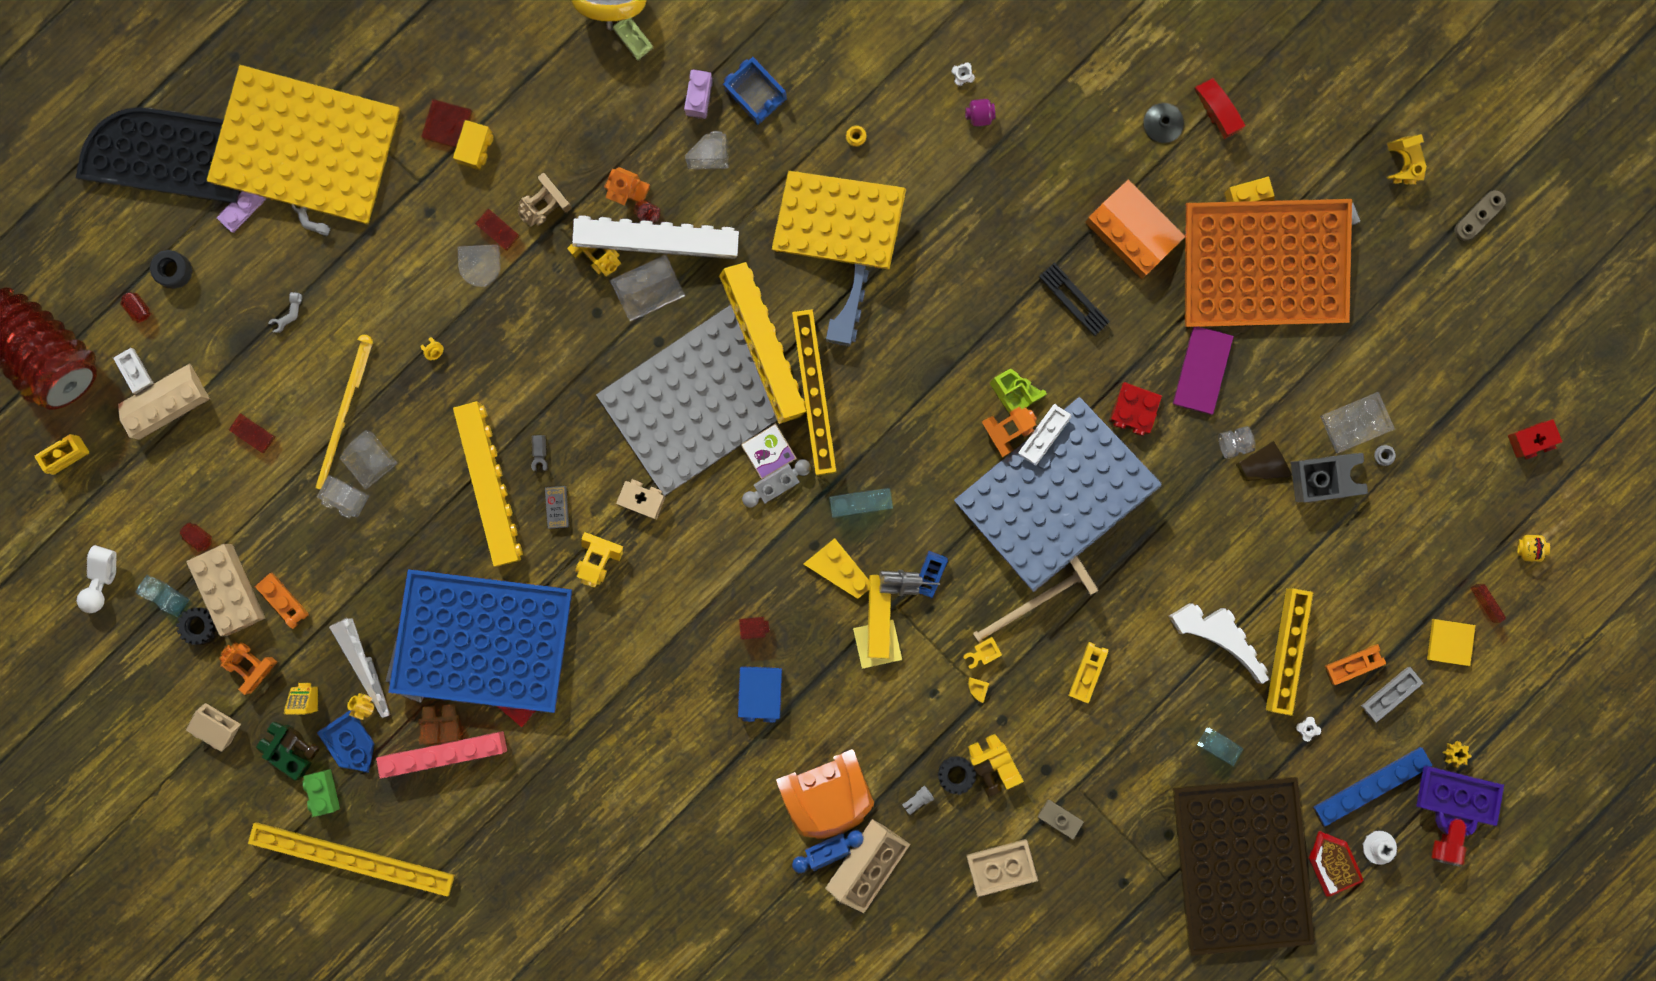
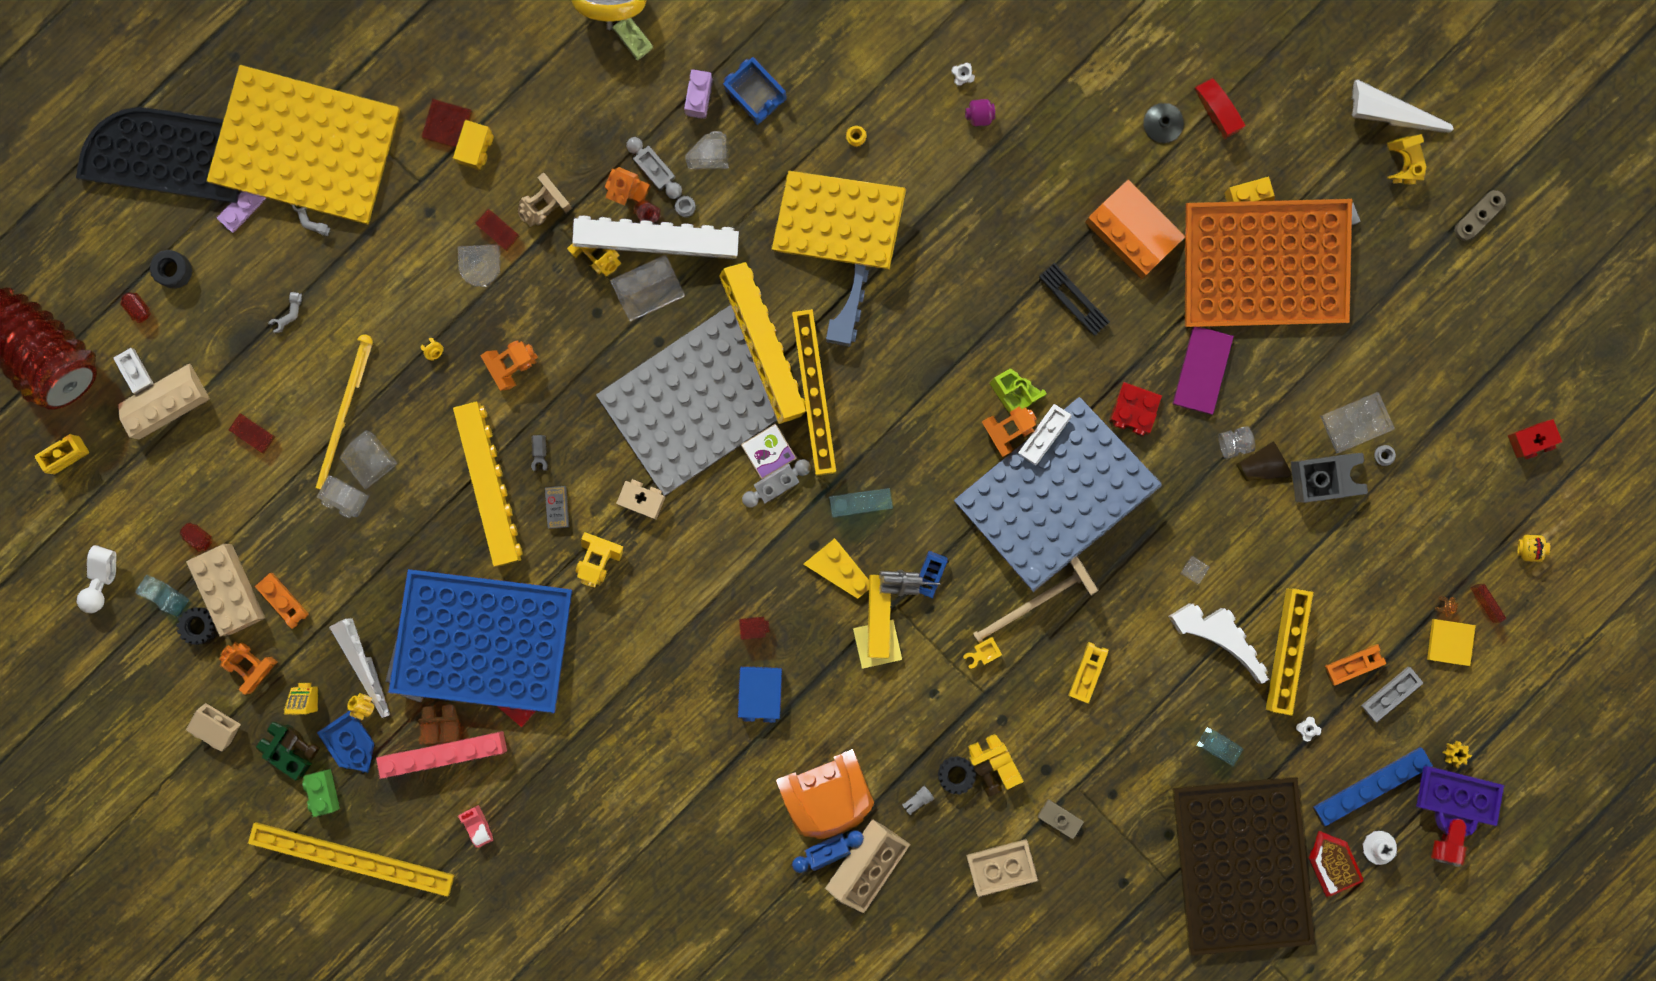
yellow tile [968,677,989,703] -> none
none -> coral leg [458,805,493,848]
none -> orange tile [480,340,538,391]
none -> light grey plate [627,137,682,199]
none -> light grey plate [675,196,695,217]
none -> clear plate [1180,556,1210,584]
none -> white wedge [1352,80,1453,132]
none -> clear orange plate [1435,596,1458,617]

